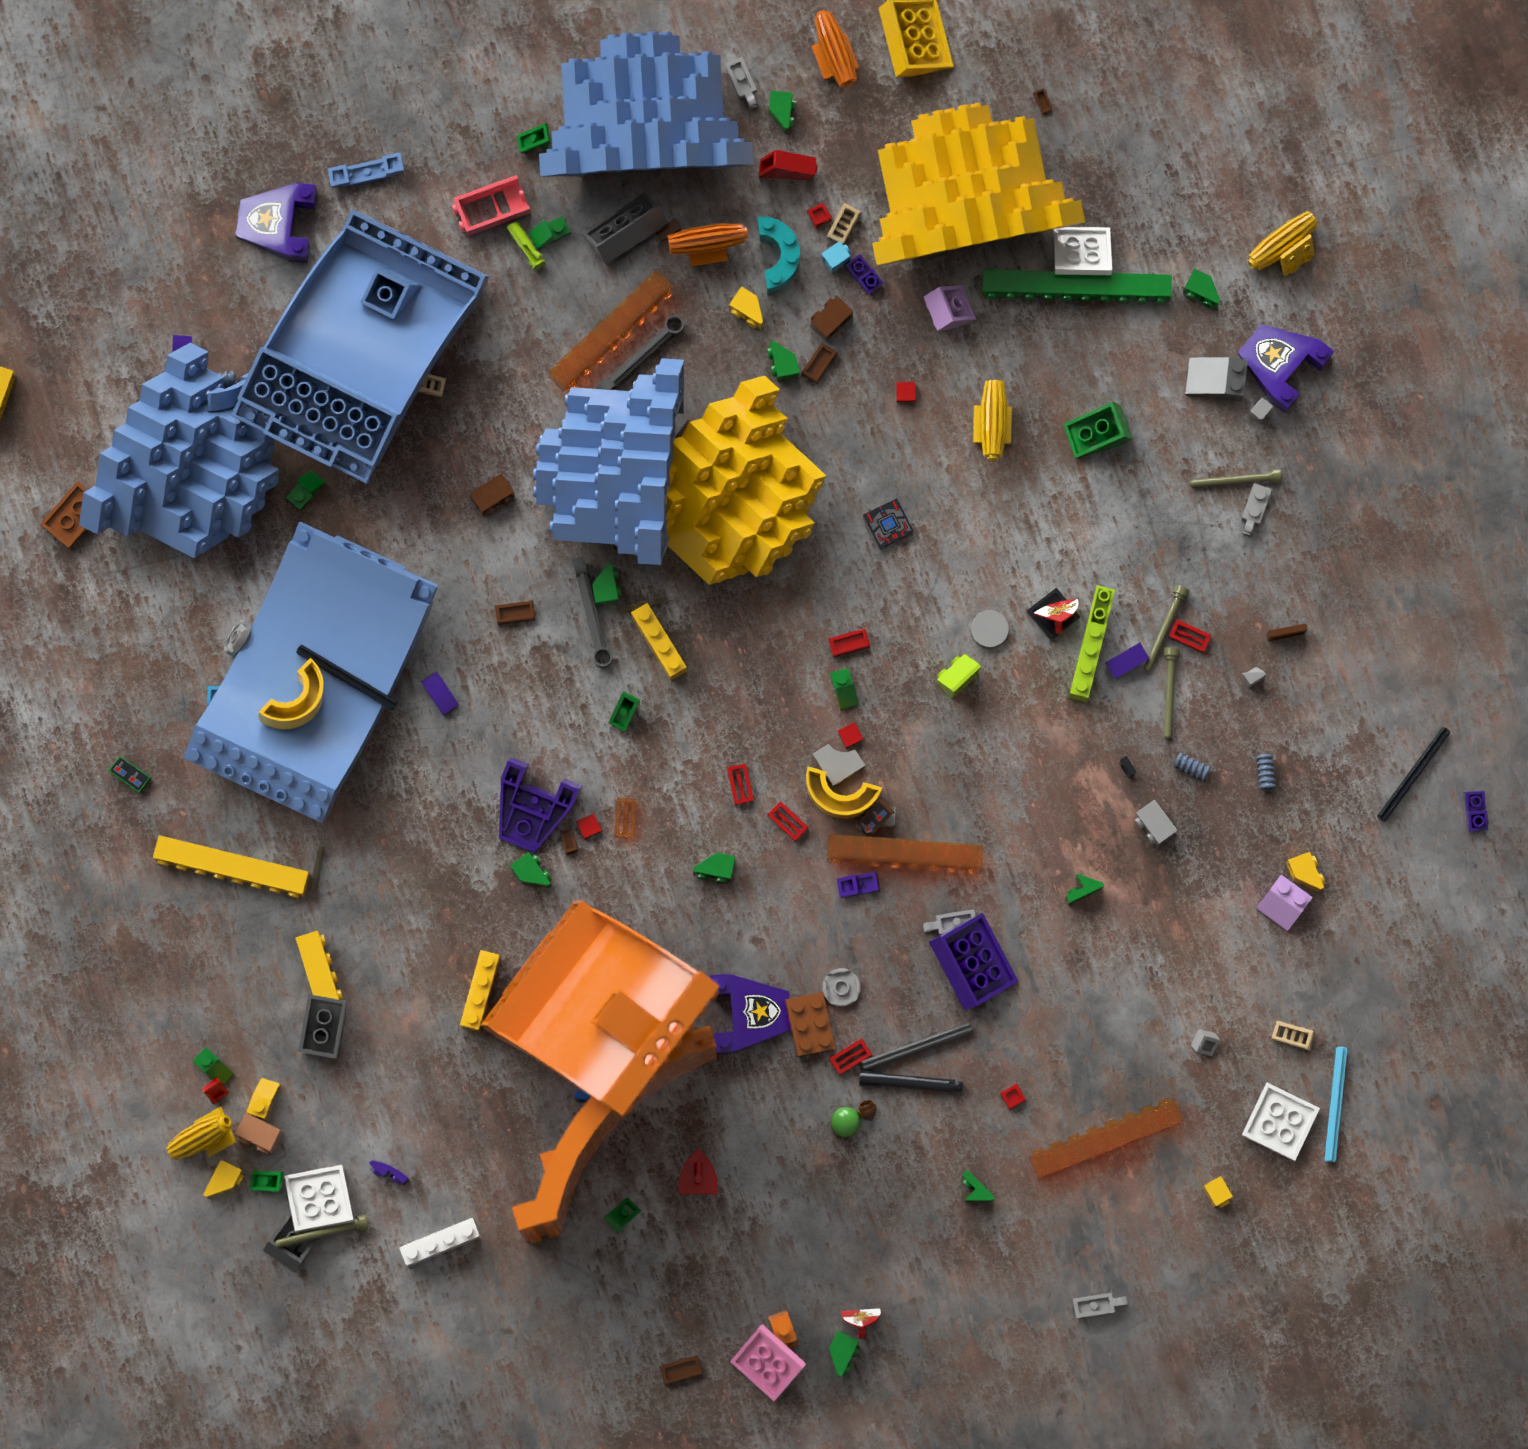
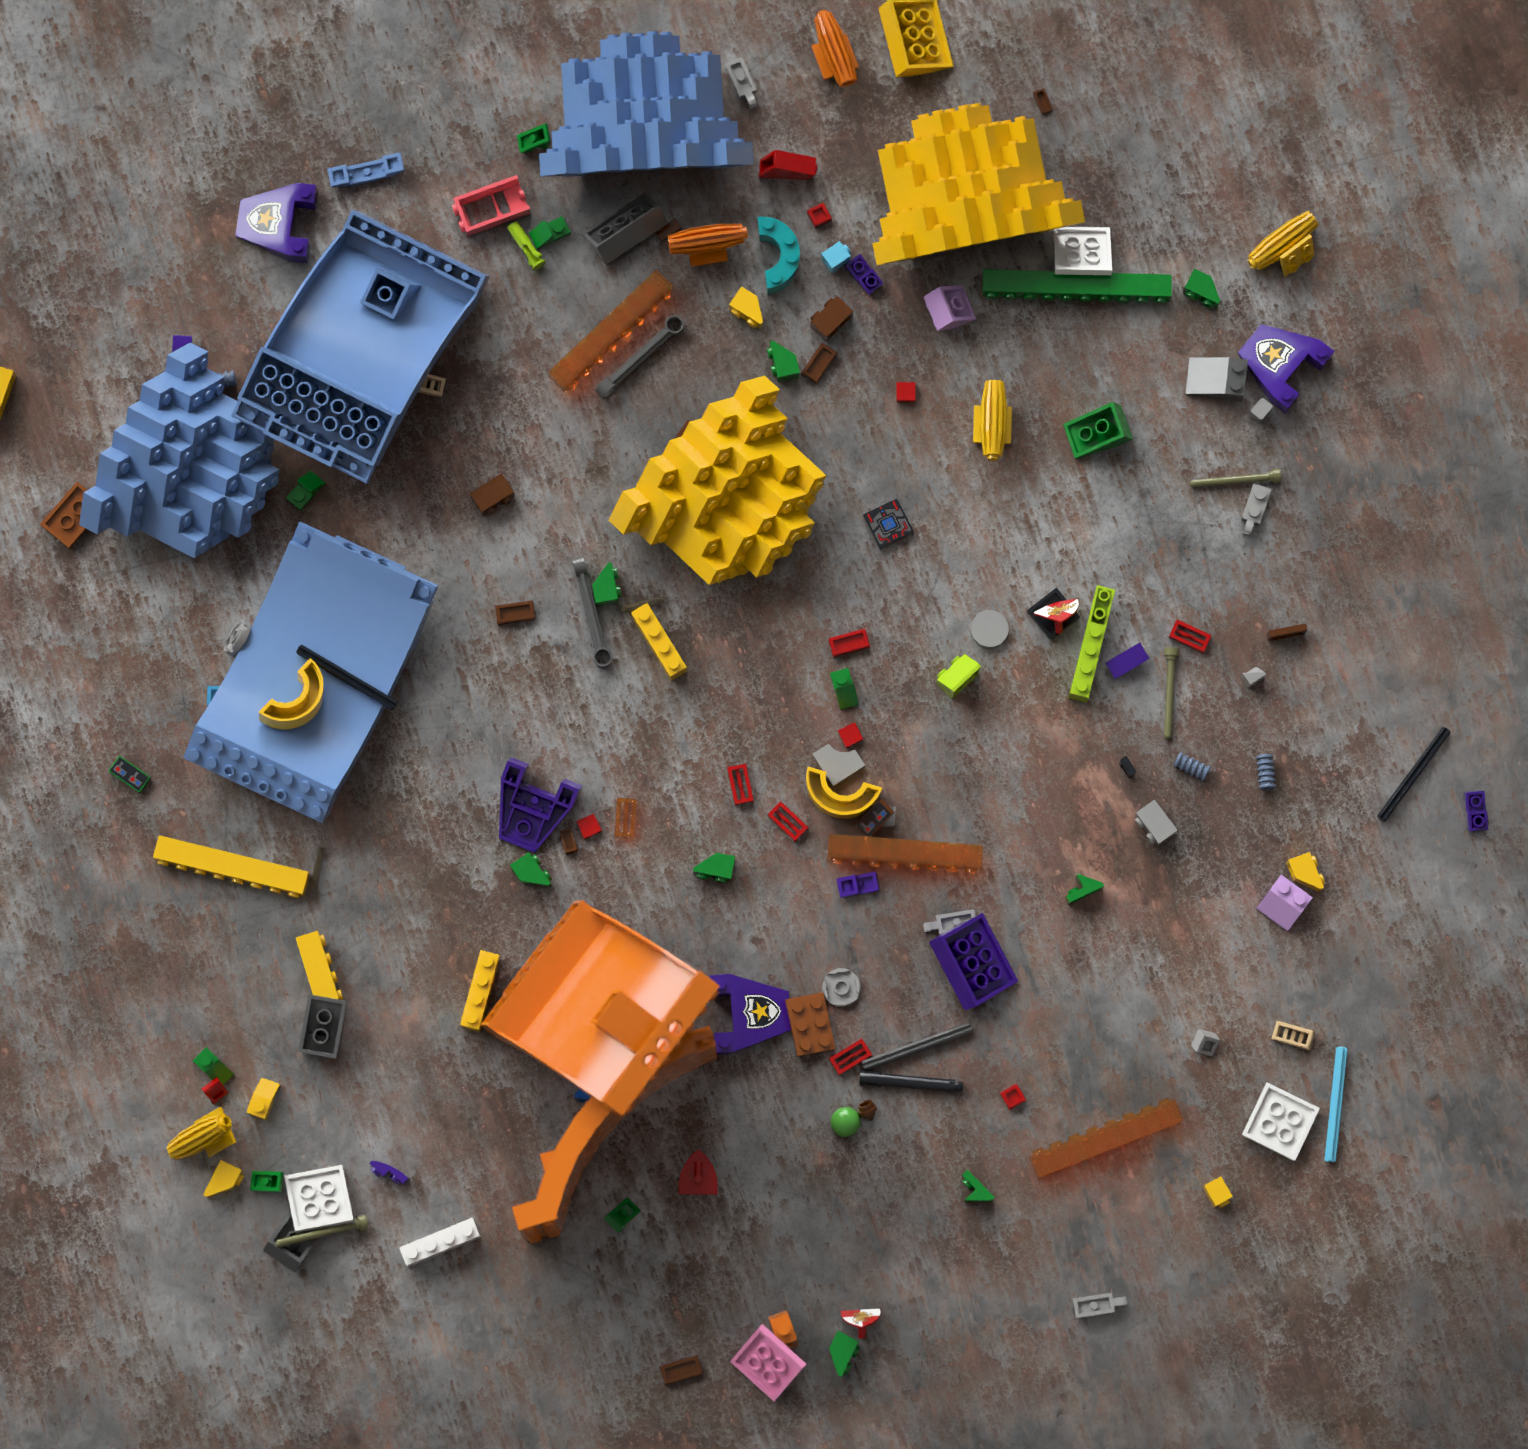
medium blue slope [207,373,248,412] -> none
nougat brick [235,1113,284,1155] -> none
dark purple slope [420,671,459,715] -> none
medium blue panel [533,358,684,565] -> none
green slope [608,691,640,732] -> none
green slope [768,90,796,134] -> none
tan slope [827,203,861,245] -> none
olive piece [1144,585,1190,671] -> none

